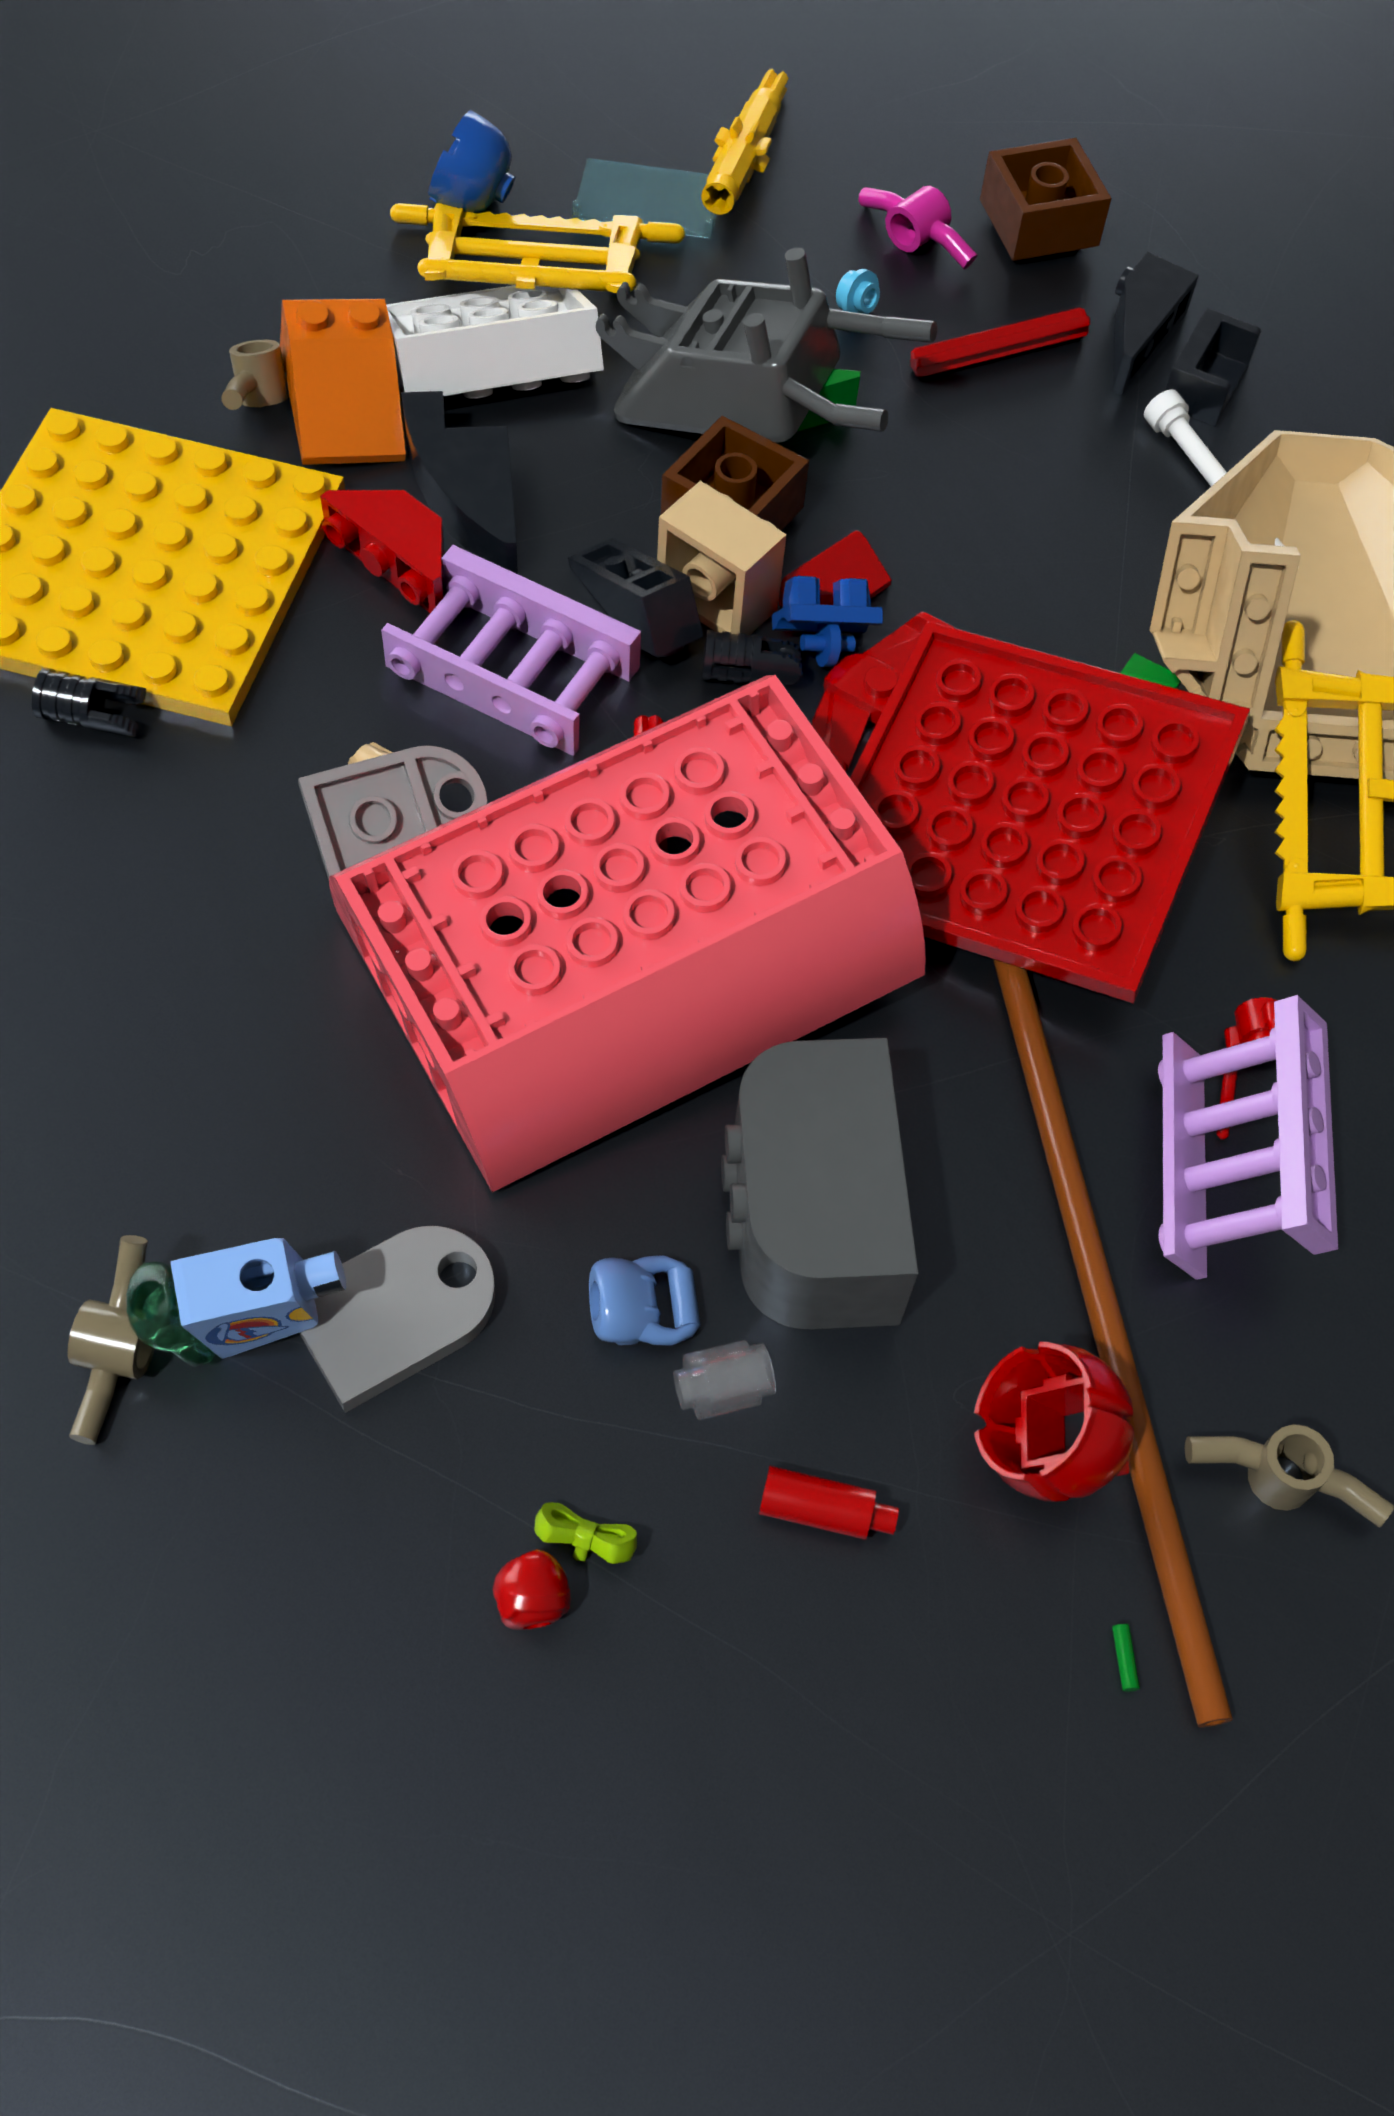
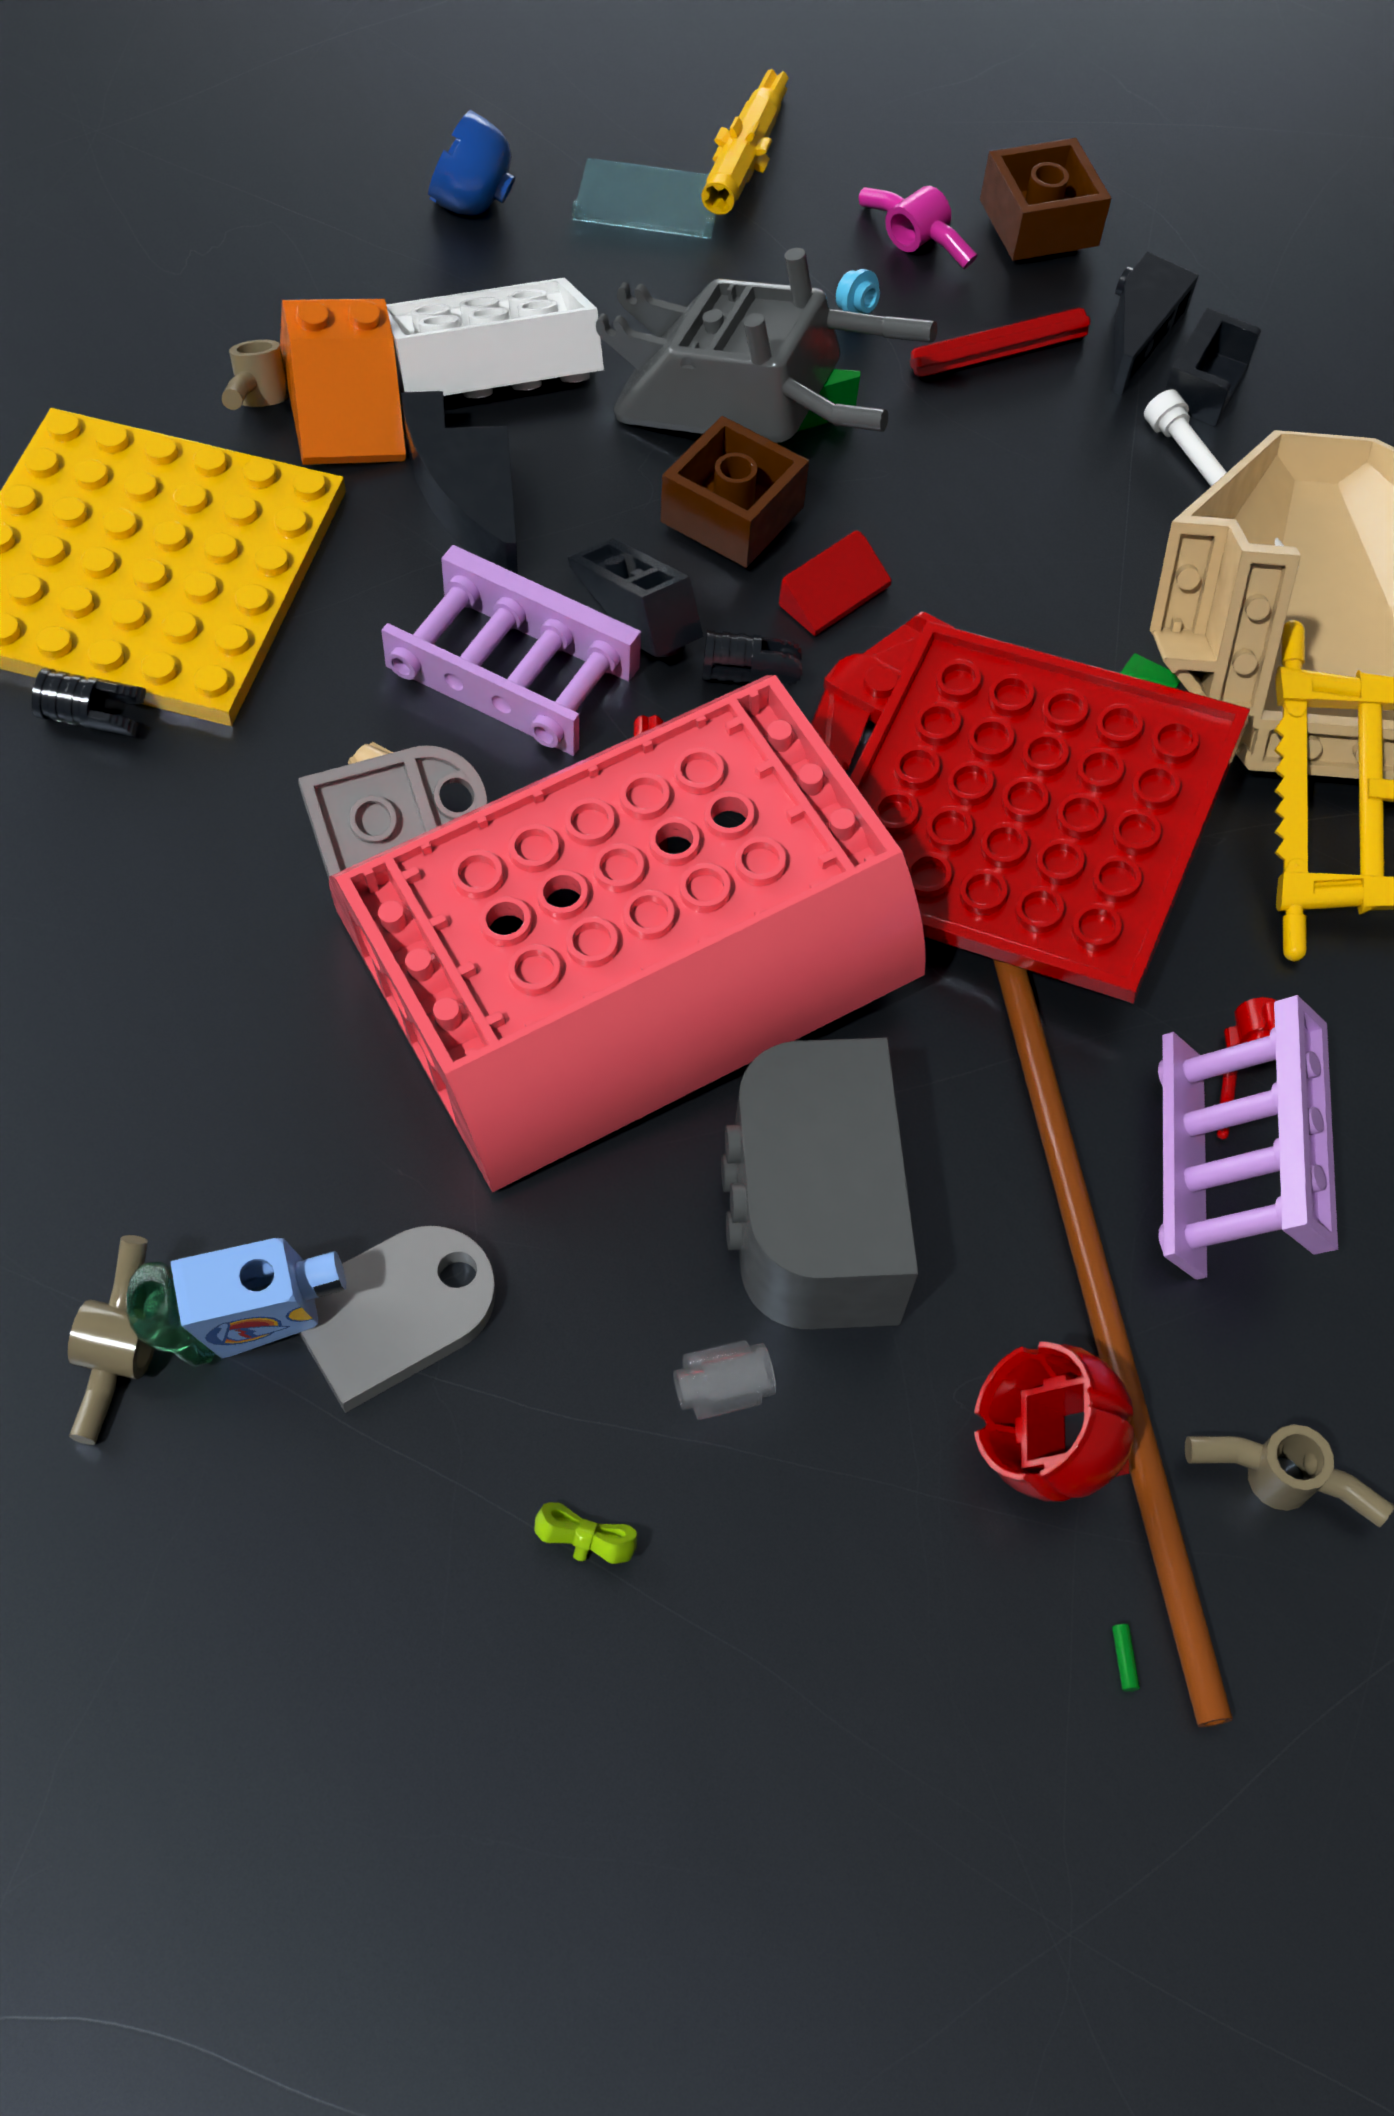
red slope [320,490,445,613] -> none
yellow piece [390,203,685,294] -> none
red piece [493,1549,571,1630] -> none
medium blue piece [589,1255,700,1346] -> none
tan brick [657,480,787,635] -> none
red cylinder [759,1465,899,1540] -> none
blue hips [772,576,883,667] -> none

